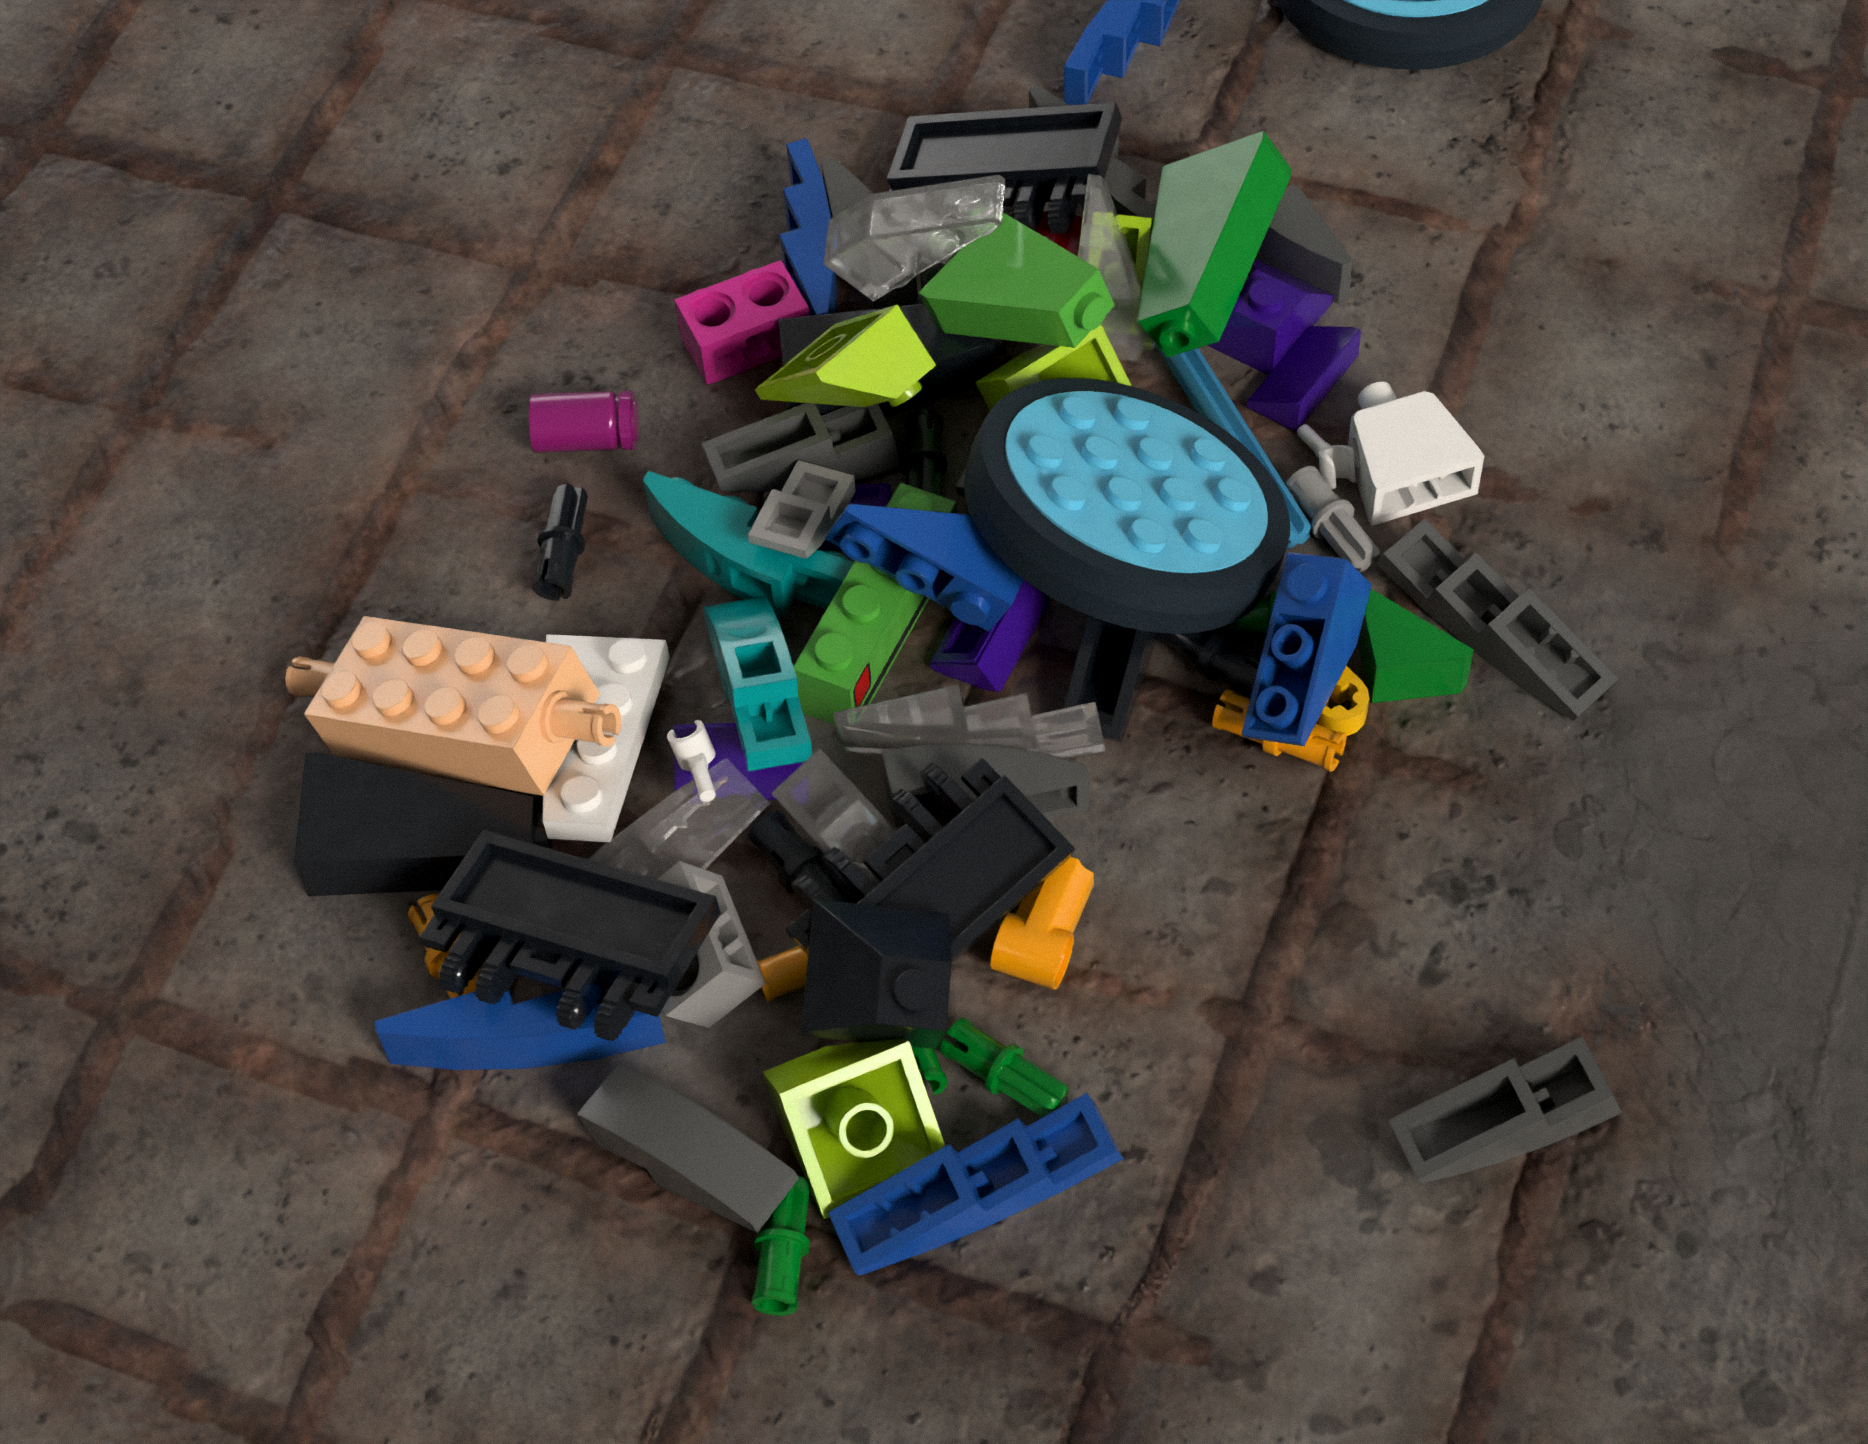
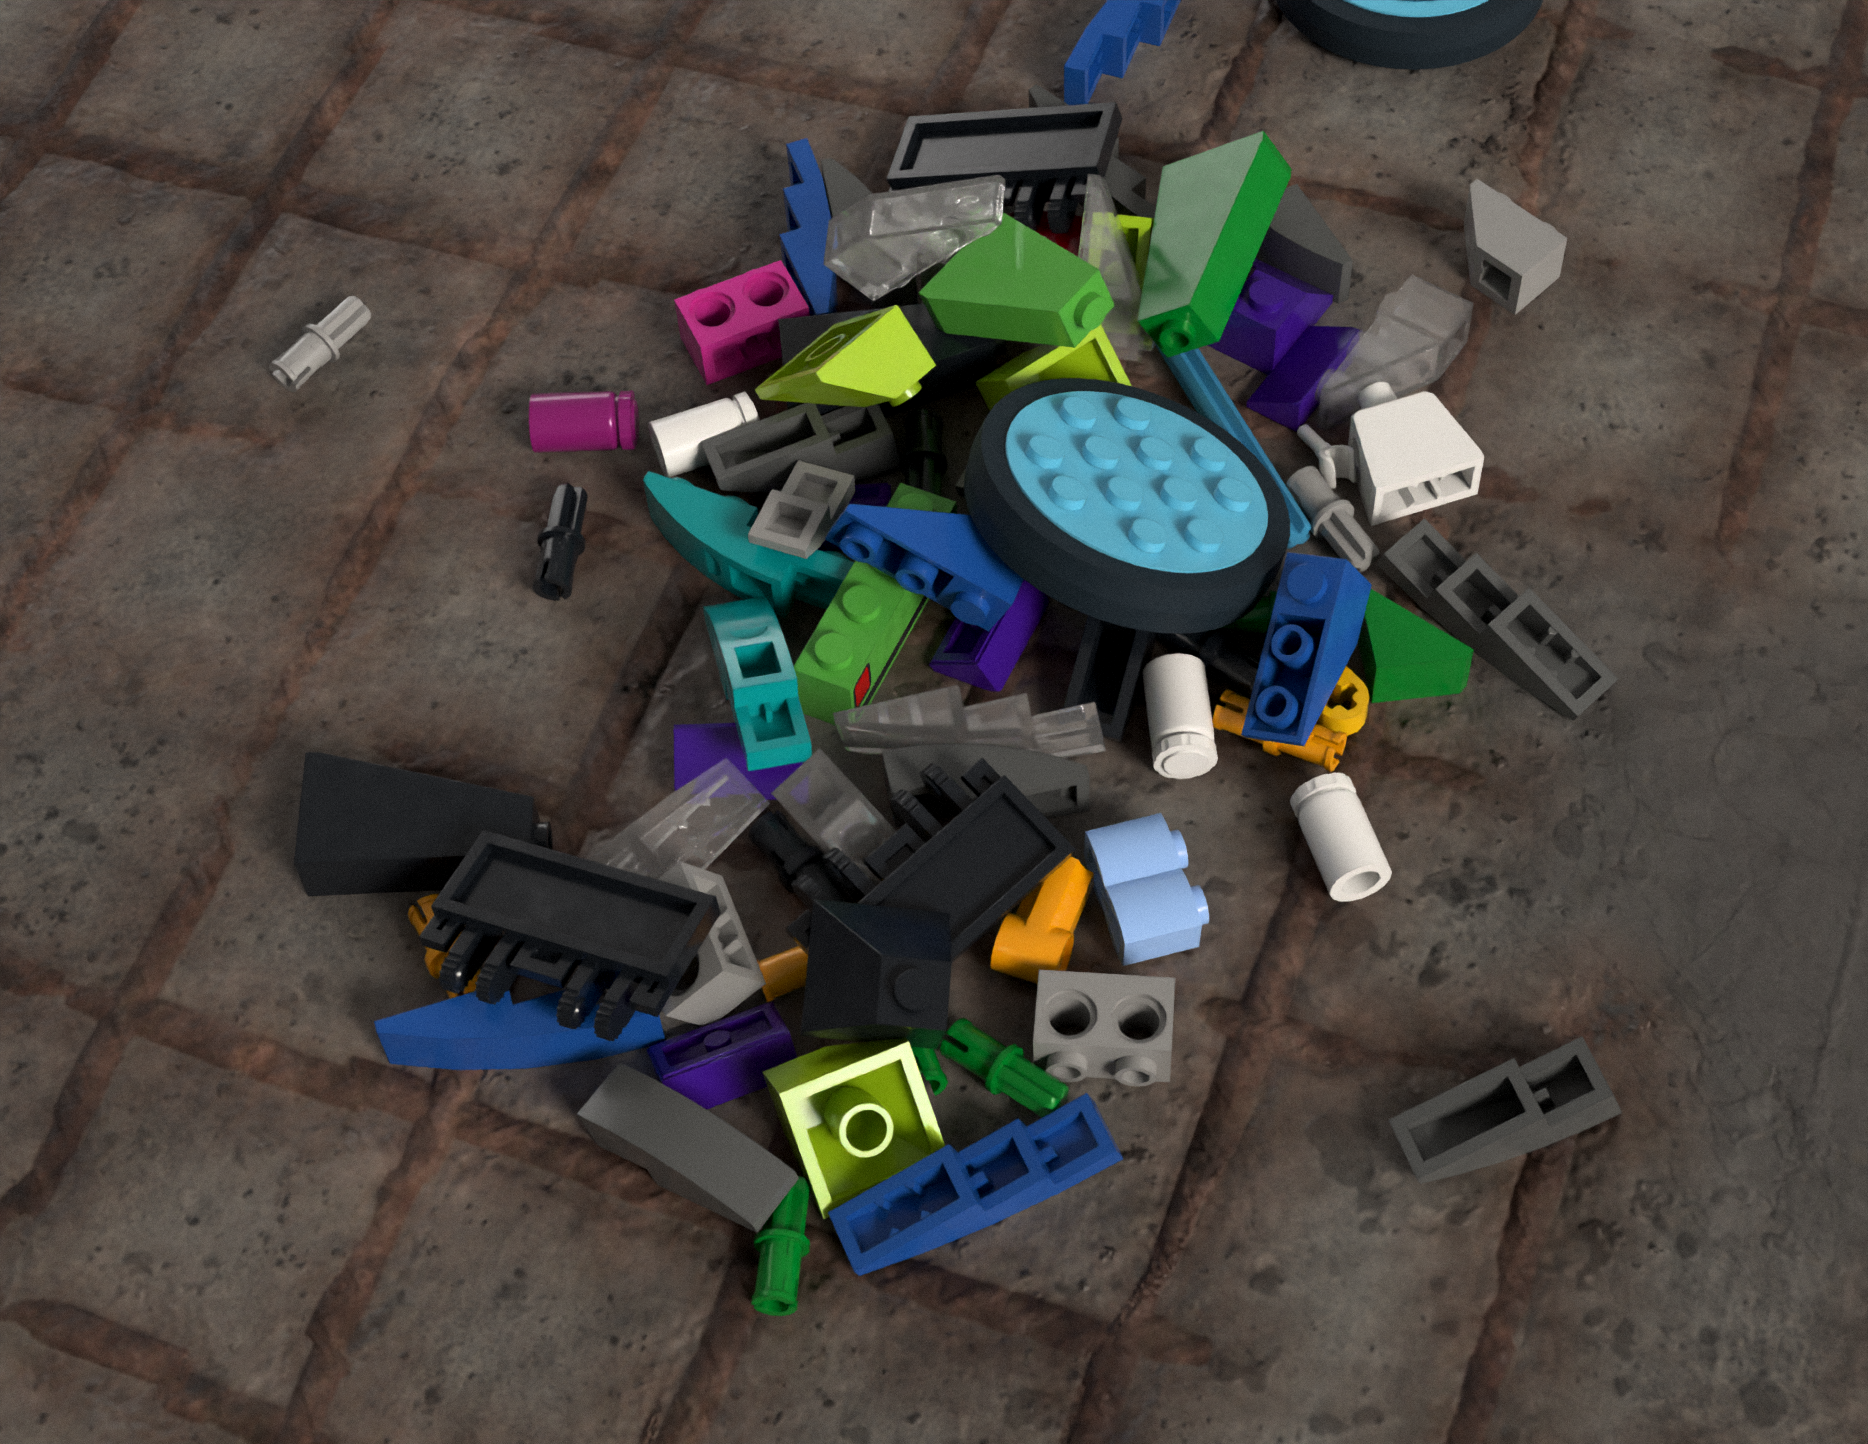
light nougat brick [285,616,621,796] -> none
white wing [543,634,670,842] -> none
white hand [667,720,716,802] -> none
none -> light grey axle [269,296,371,392]
none -> dark purple slope [646,1002,797,1110]
none -> white piece [648,391,760,478]
none -> light grey brick [1033,969,1176,1087]
none -> light blue brick [1084,813,1209,966]
none -> white piece [1143,653,1218,779]
none -> white piece [1290,773,1392,902]
none -> clear slope [1315,274,1474,431]
none -> light grey slope [1464,179,1567,315]

